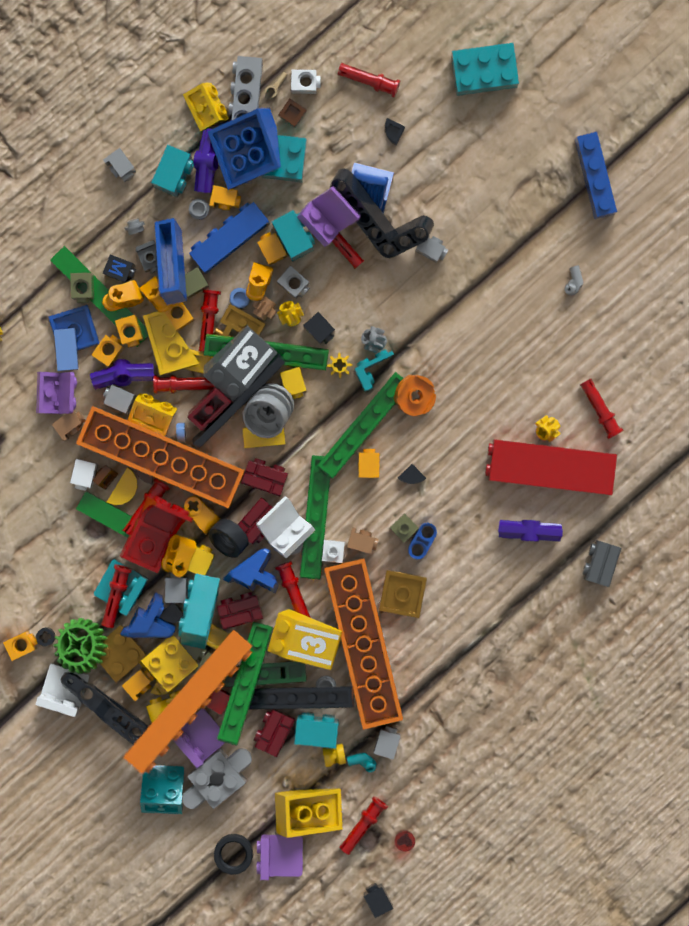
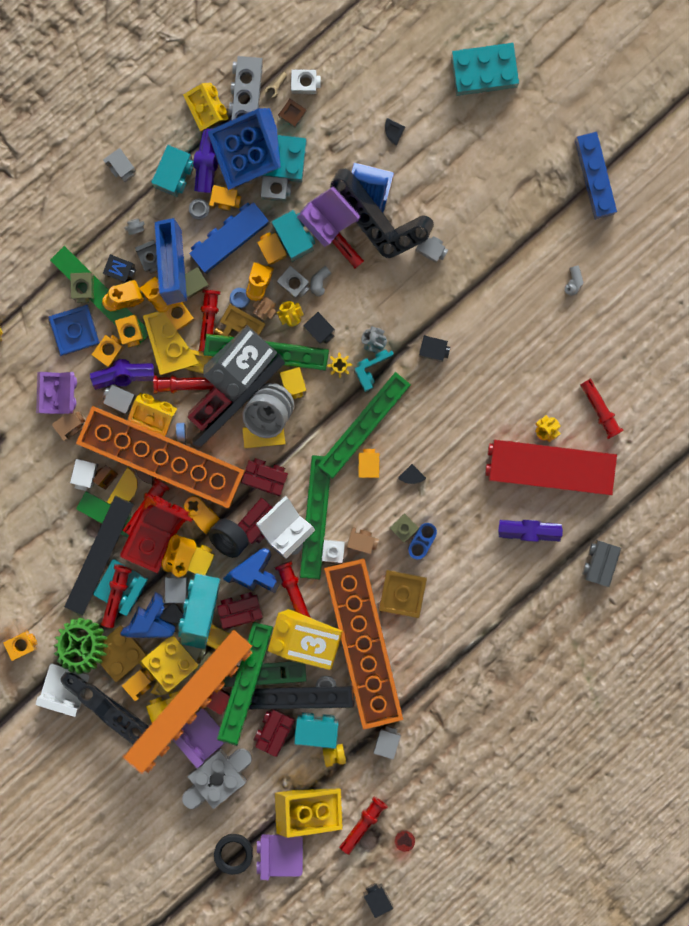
black bush [36,627,56,646] -> none
medium blue tile [54,328,79,371] -> none
teal bracket [140,765,184,814] -> none
red pin [337,63,401,98] -> none
teal arm [347,753,377,773] -> none
orange plate [394,375,436,416] -> none
none -> black tile [64,496,134,616]
none -> light grey brick [261,176,291,202]
none -> light grey arm [310,266,332,297]
none -> black brick [419,335,450,362]

